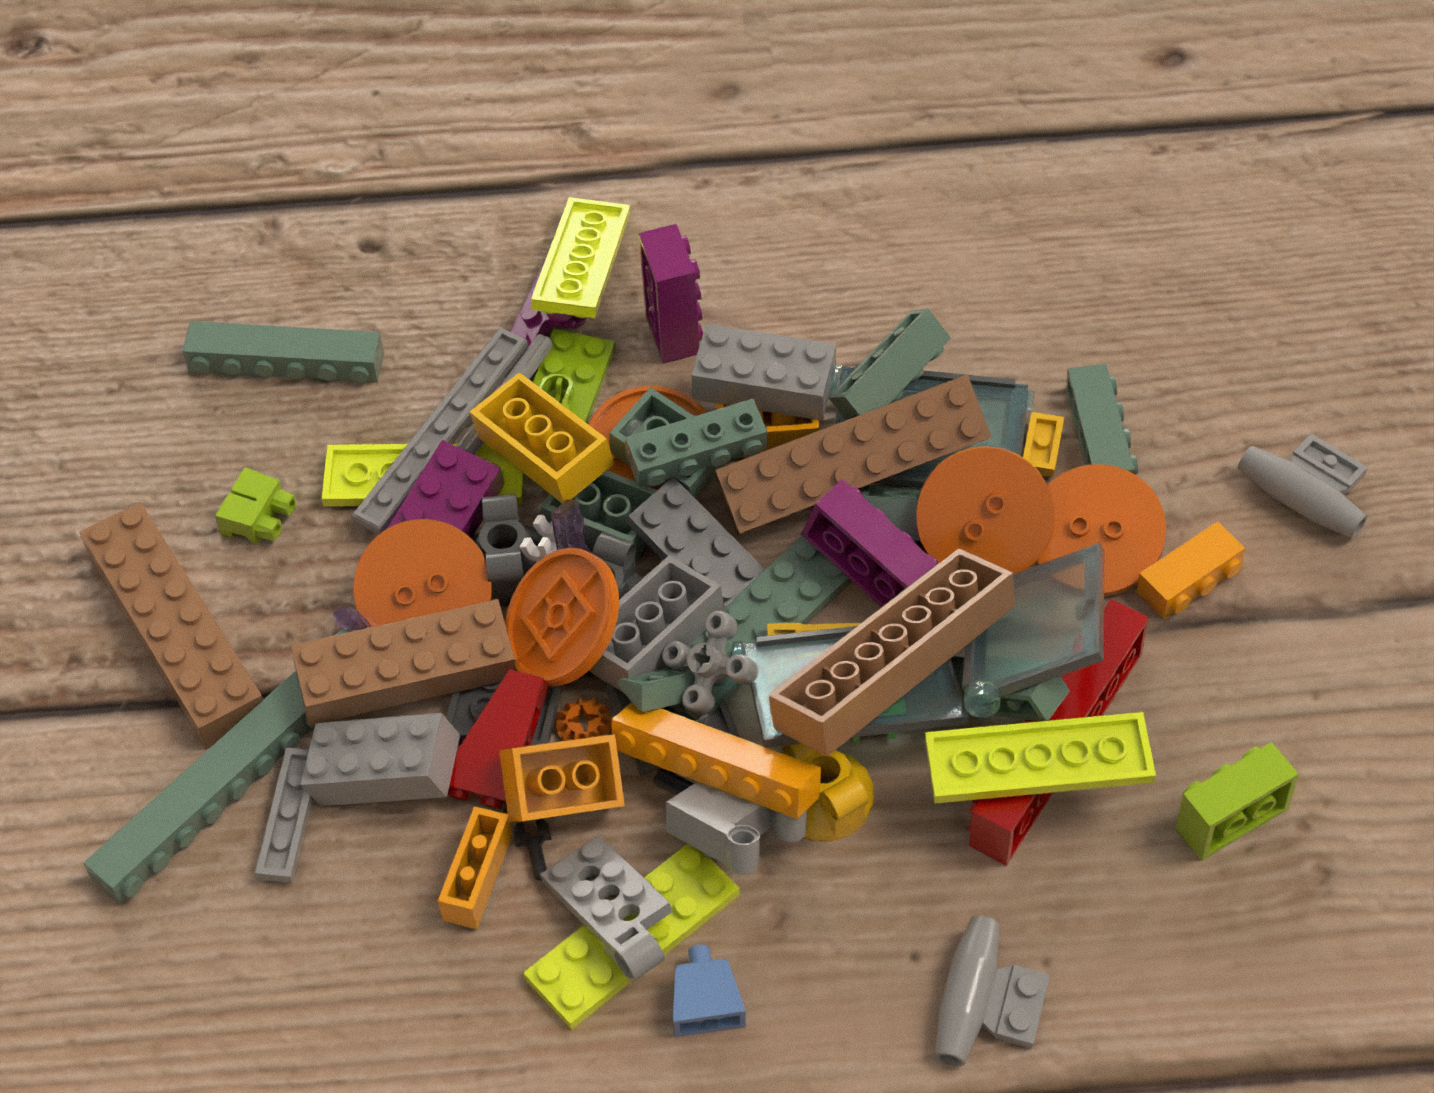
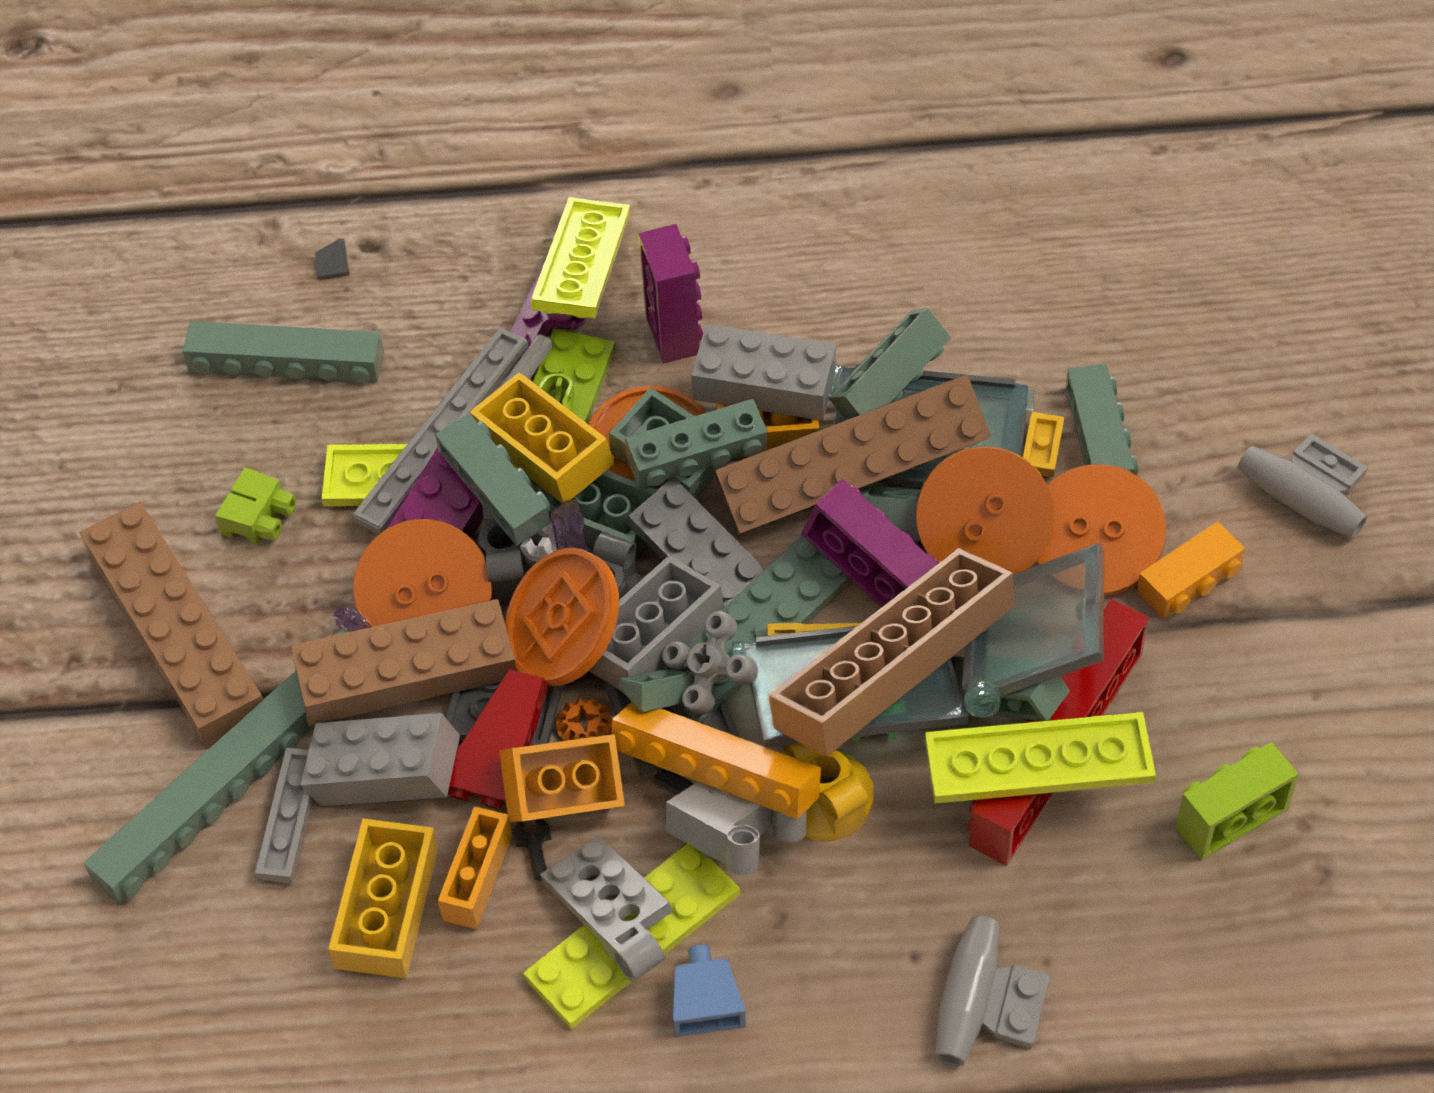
none -> dark grey slope [315,238,349,279]
none -> yellow brick [328,818,438,979]
none -> sand green brick [435,413,551,546]

